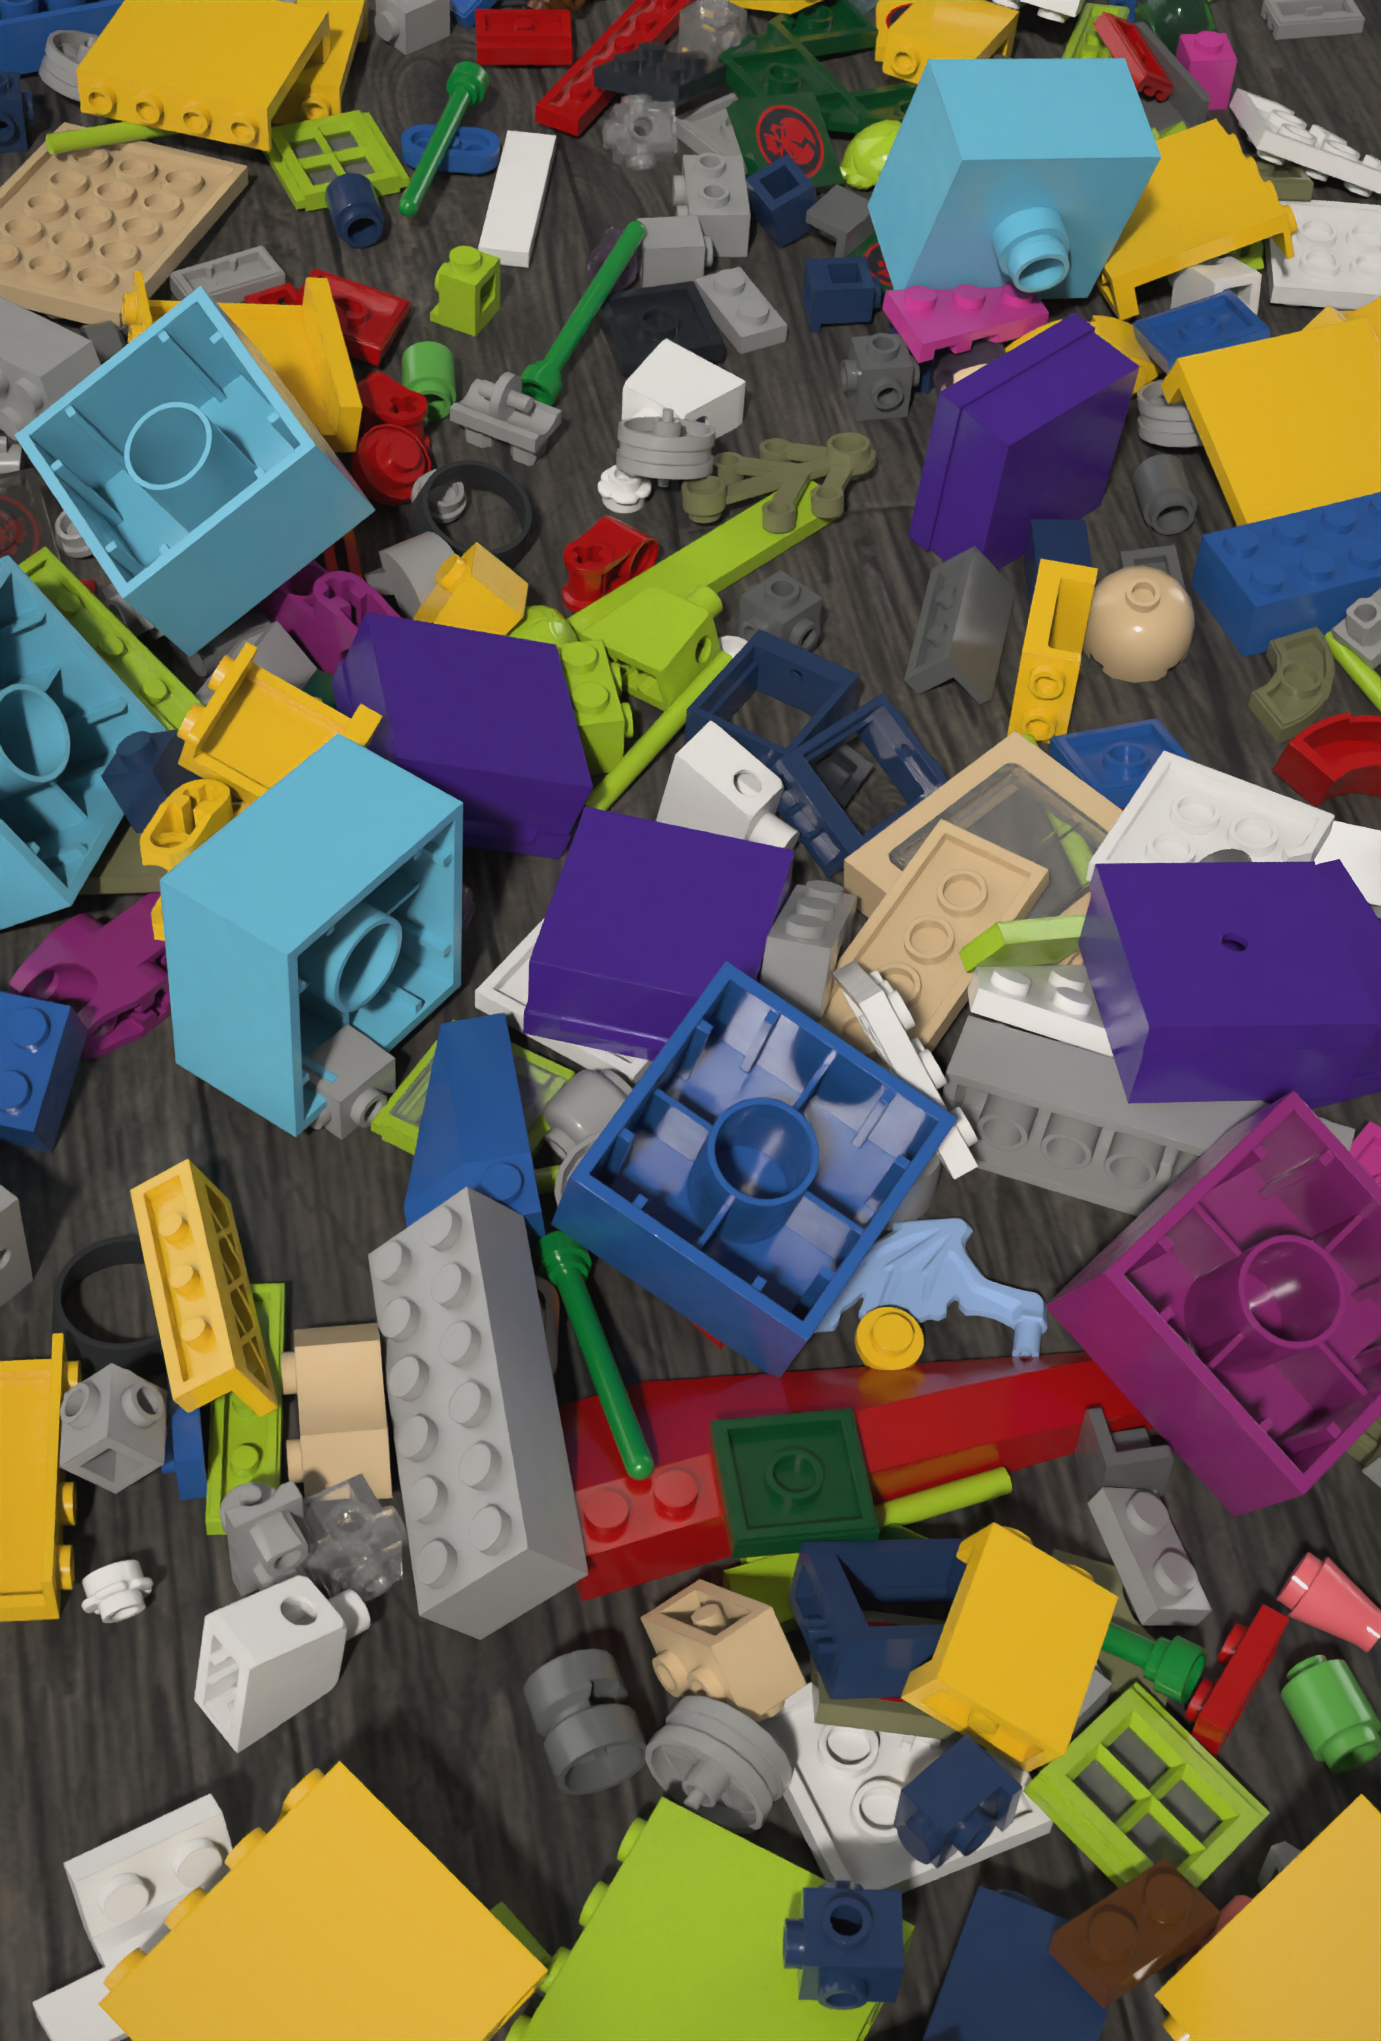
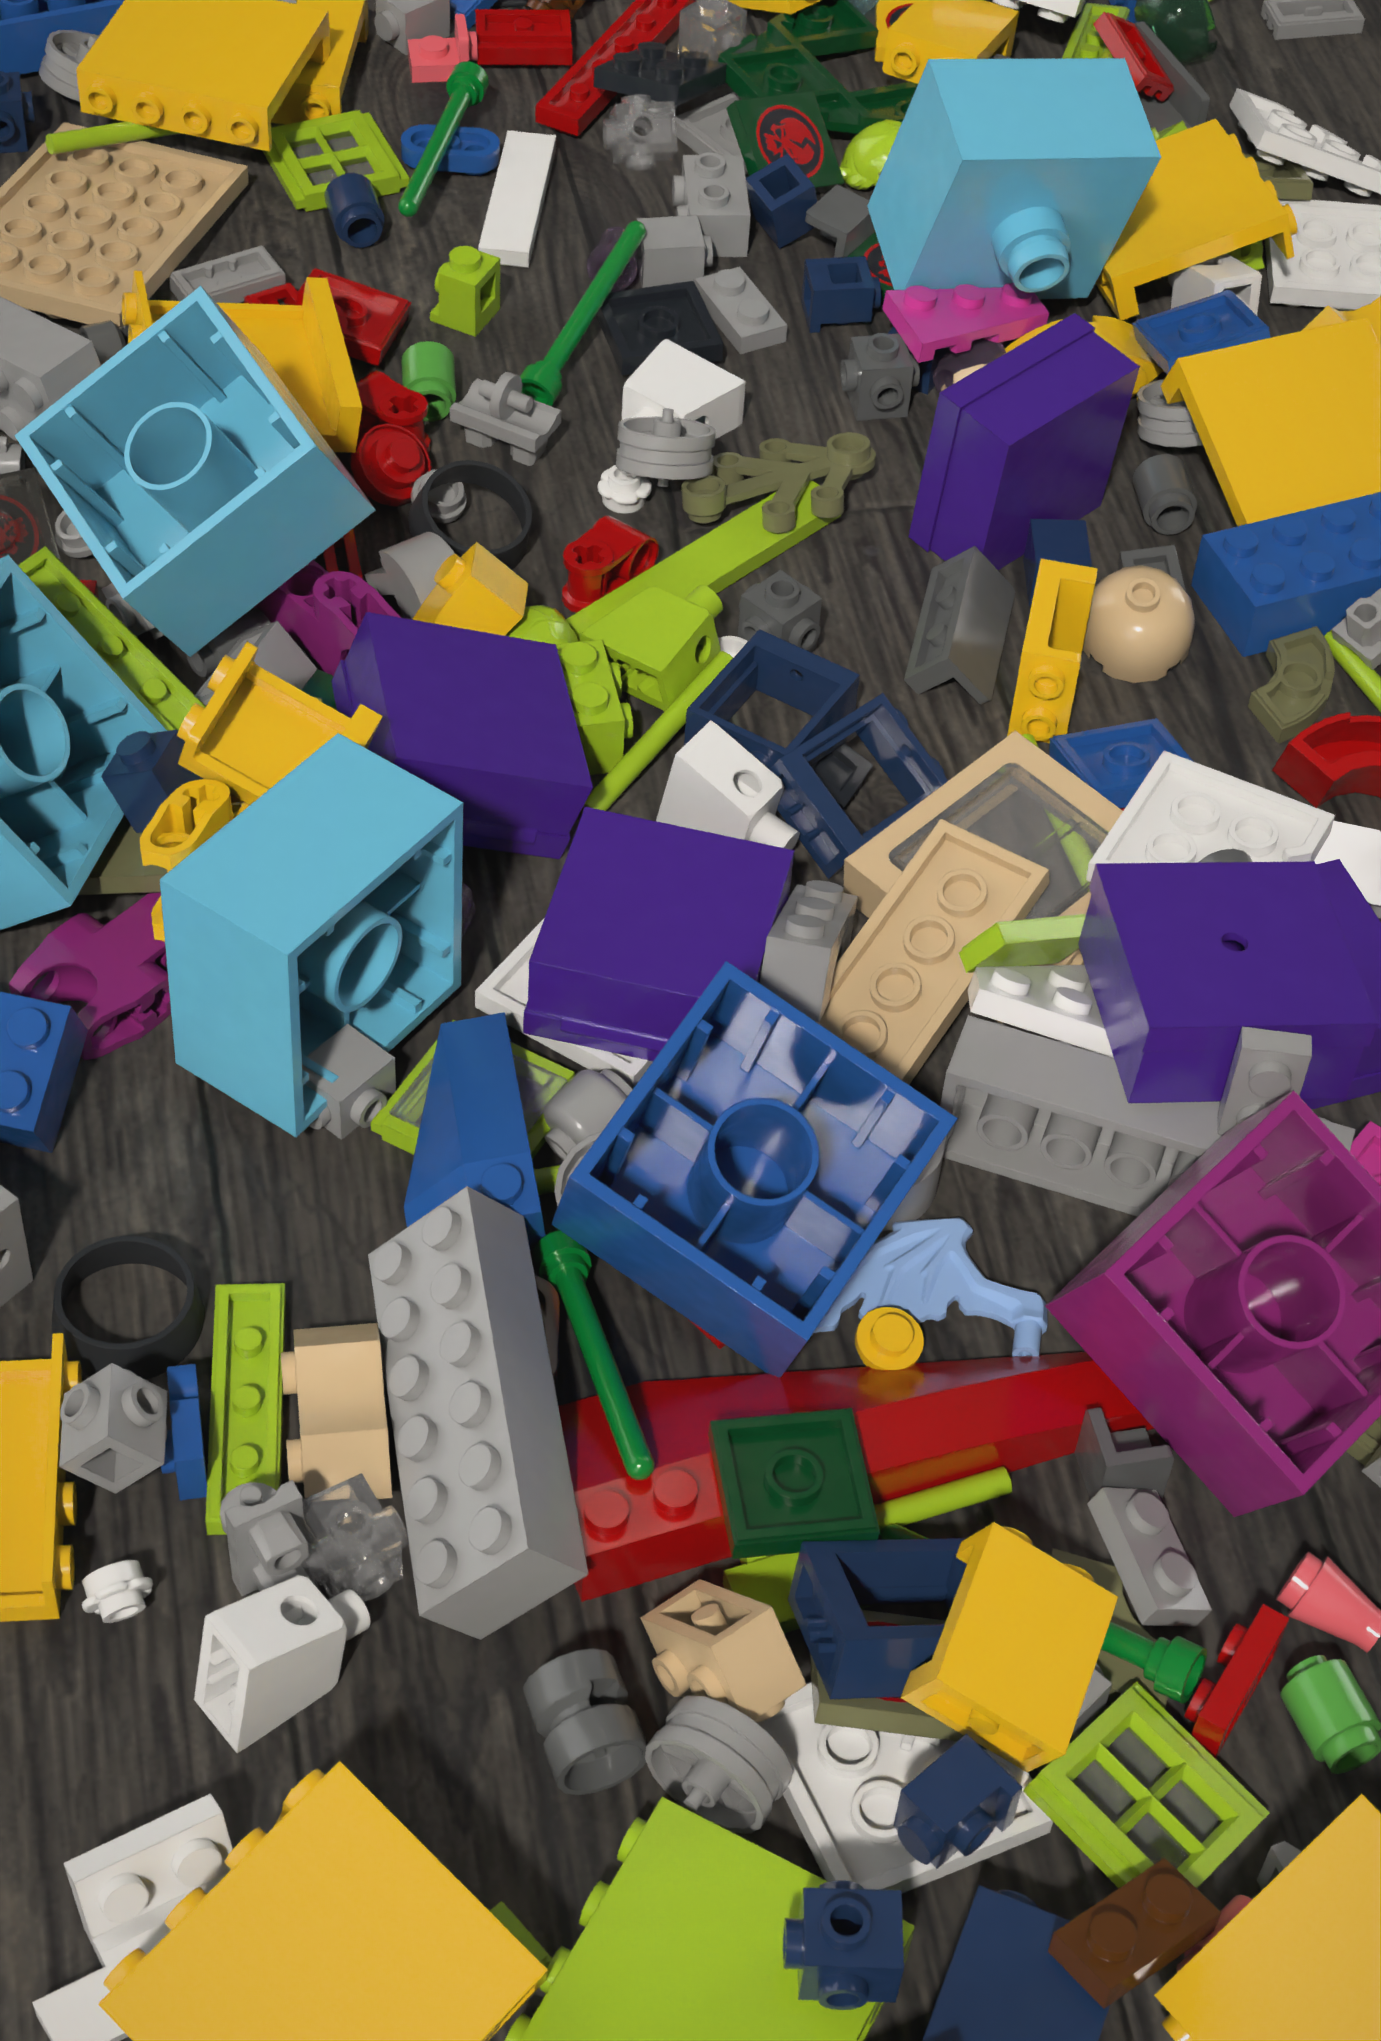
yellow fence [130,1159,279,1417] -> none
white plate [832,960,978,1180] -> none
dark pink brick [1176,31,1237,110] -> none
none -> coral bracket [407,14,478,83]
none -> light grey plate [1217,1027,1312,1135]

